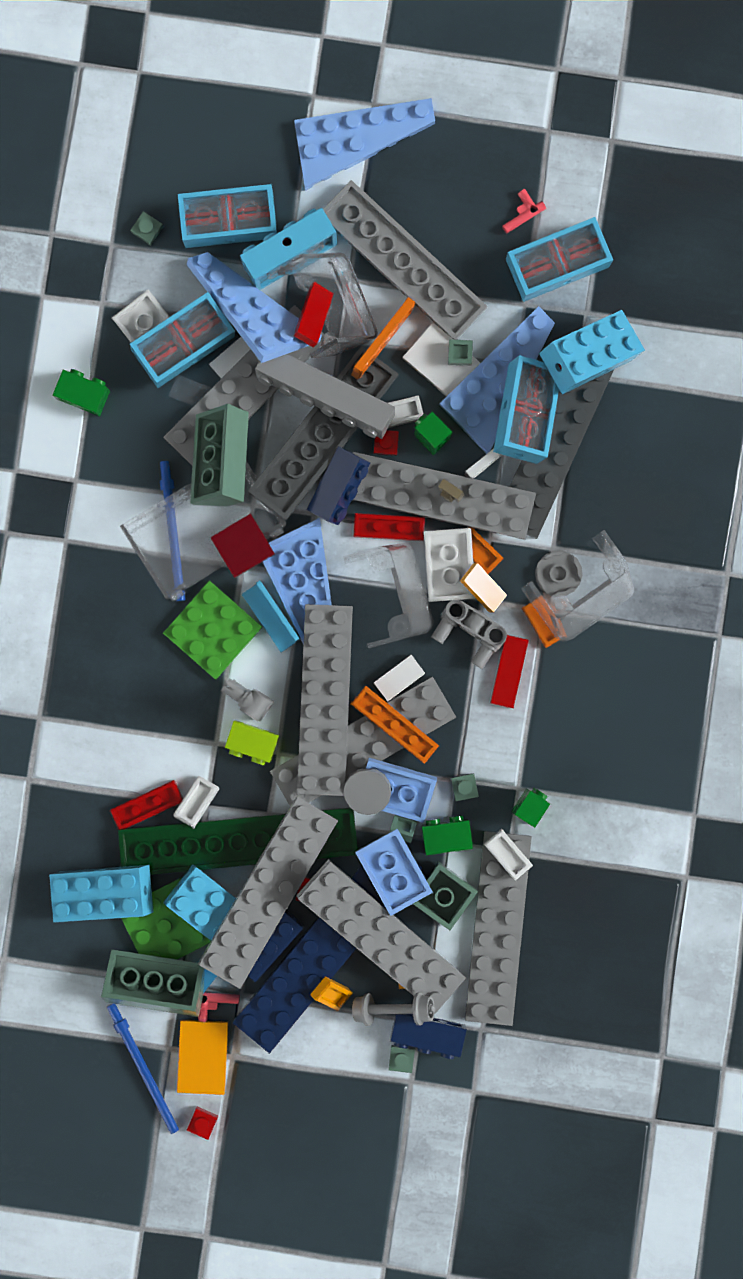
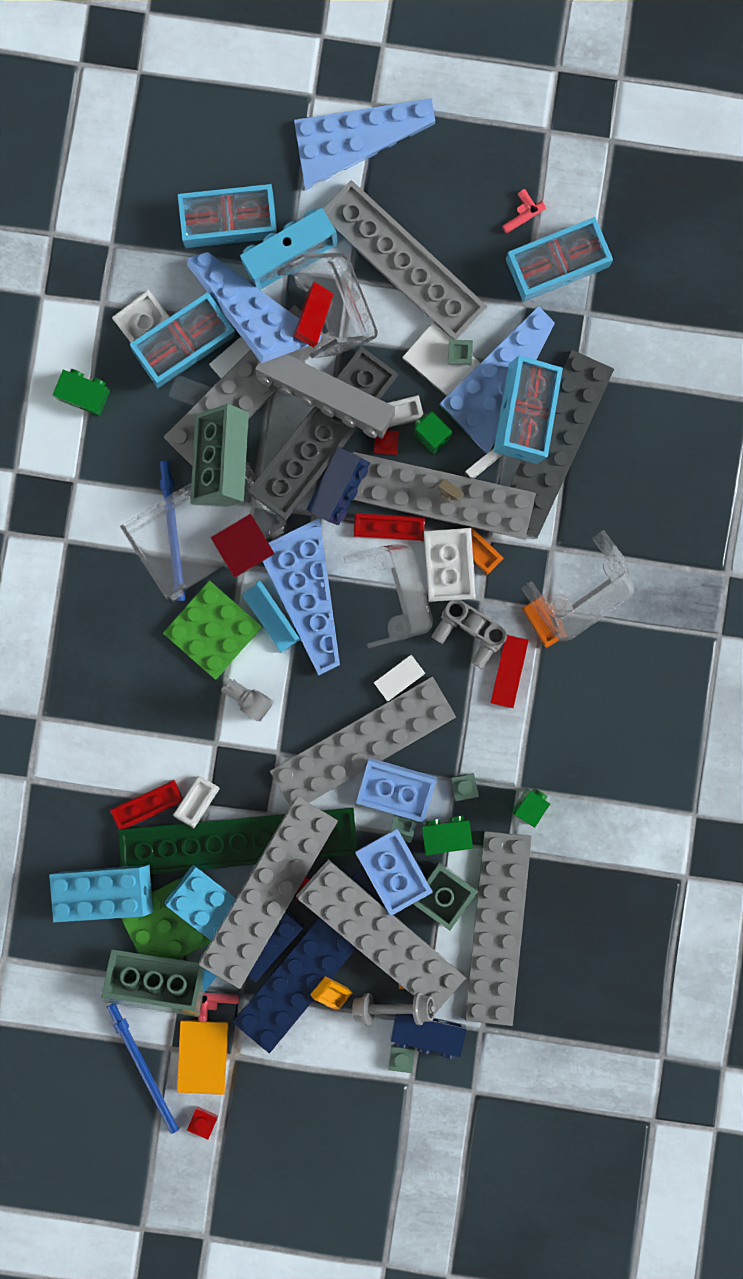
sand green plate [130,211,164,246] -> none
lime brick [225,720,280,765] -> none
light grey plate [297,604,353,796] -> none
light grey tile [344,768,391,815] -> none
orange tile [351,297,415,380] -> none
orange tile [351,686,439,764] -> none
tile [460,563,507,613] -> none
white tile [484,829,533,881] -> none
light grey tile [535,550,583,597] -> none
medium azure brick [539,310,645,394] -> none

